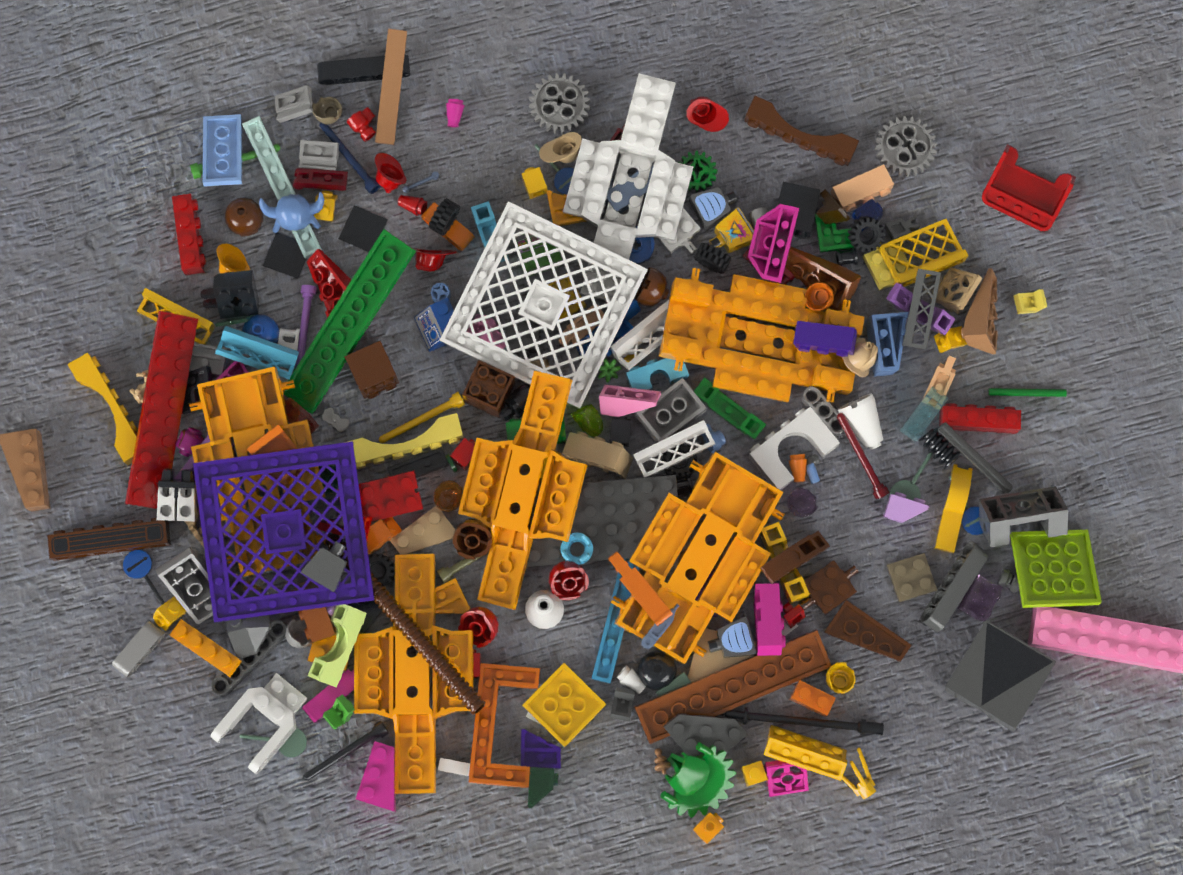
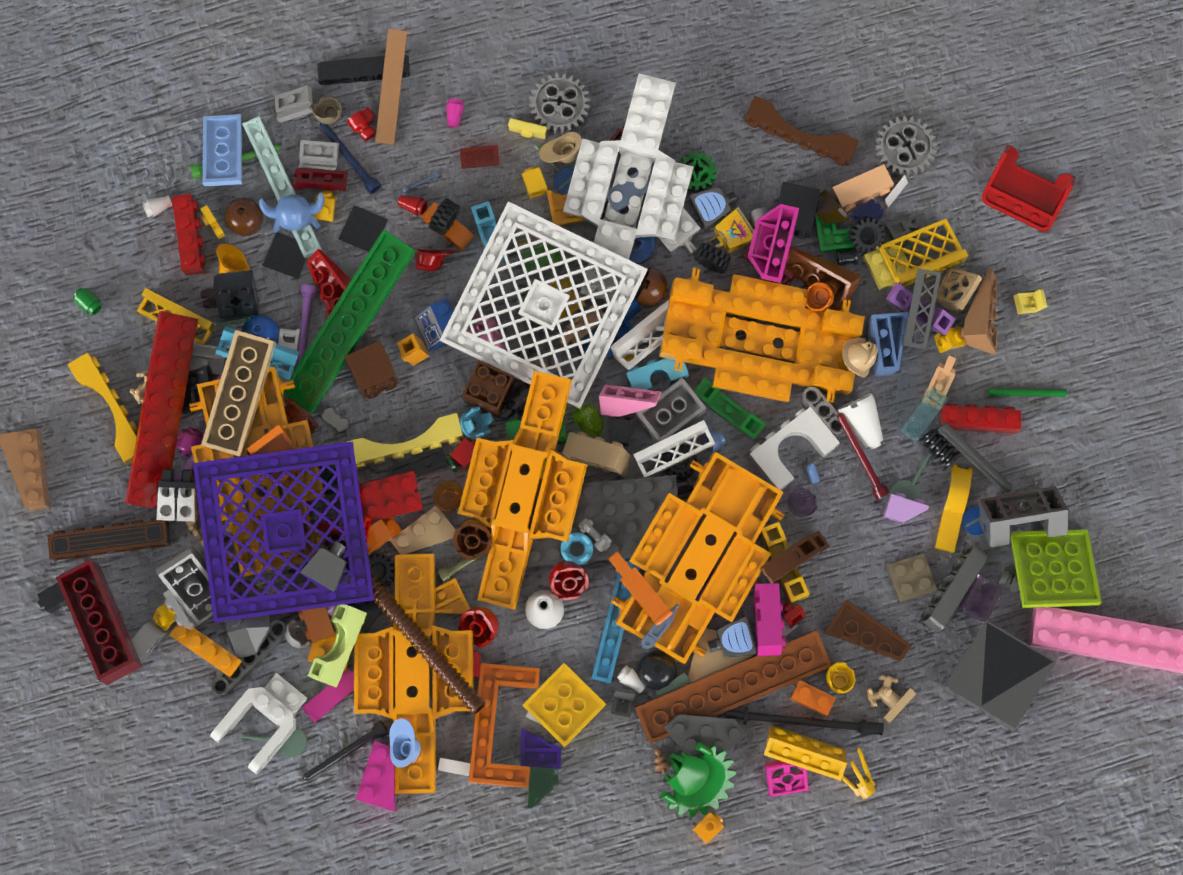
blue piece [123,550,165,605] -> none
bright green bracket [323,694,355,729] -> none
red piece [375,153,407,193] -> none
yellow piece [379,392,465,443] -> none
medium blue wheel [431,283,451,303] -> none
bright green plant [598,359,621,383] -> none
red piece [686,96,729,132] -> none
yellow brick [741,761,768,787] -> none
orange cone [788,454,807,482] -> none
dark purple brick [793,321,857,357] -> none
reddish brown plate [800,560,859,615] -> none
none -> black brick [37,582,67,613]
none -> dark red brick [56,559,143,685]
none -> green brick [74,288,103,316]
none -> white cone [142,196,172,217]
none -> light grey plate [163,590,196,630]
none -> yellow plate [200,205,225,239]
none -> tan brick [201,330,276,457]
none -> light blue piece [389,718,421,768]
none -> light orange brick [397,333,429,366]
none -> clear red plate [460,145,500,169]
none -> medium azure piece [460,406,494,440]
none -> light yellow plate [508,118,547,139]
none -> light grey bar [578,518,613,552]
none -> tan piece [866,675,916,724]
none -> white sticker [885,175,908,208]

